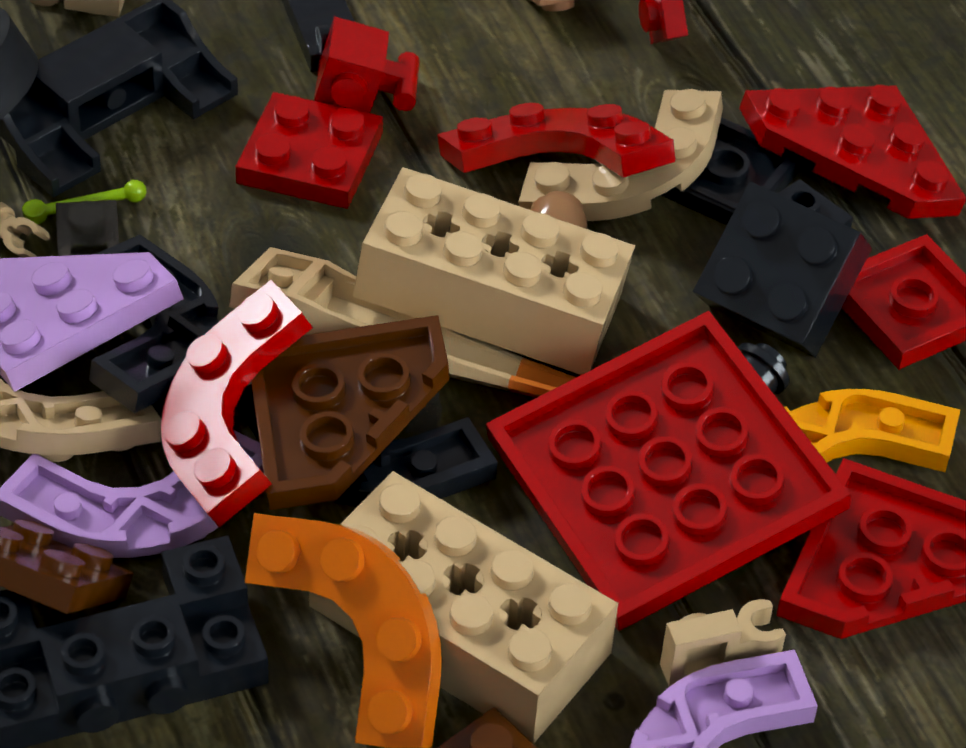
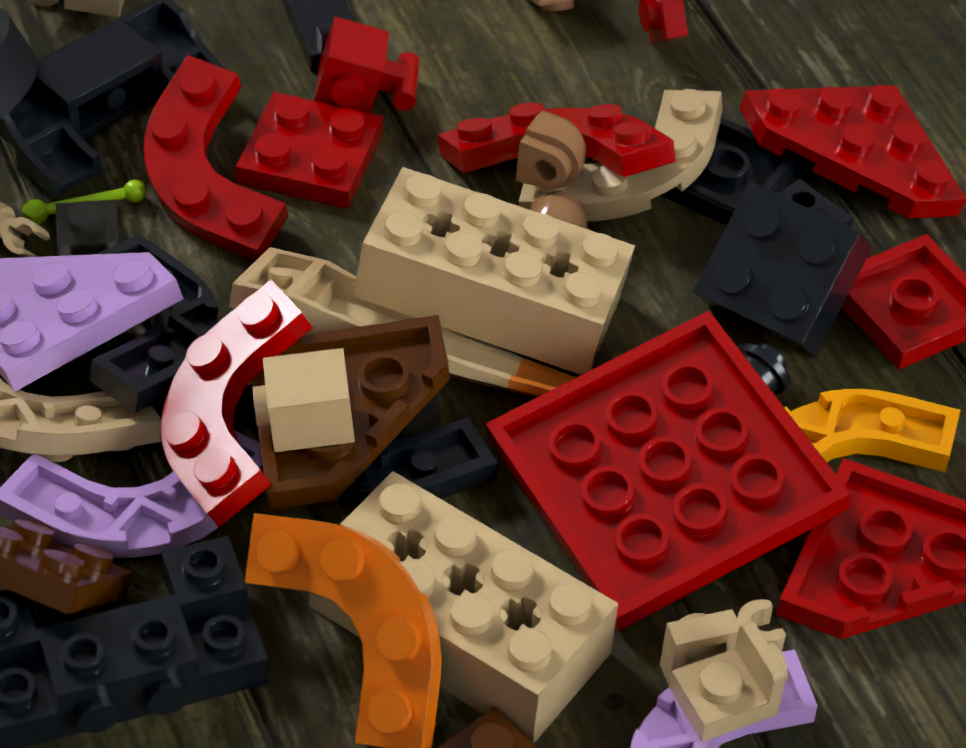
none -> red plate [144,55,289,261]
none -> tan brick [253,348,355,452]
none -> medium nougat piece [515,111,587,190]
none -> tan bracket [669,622,788,742]

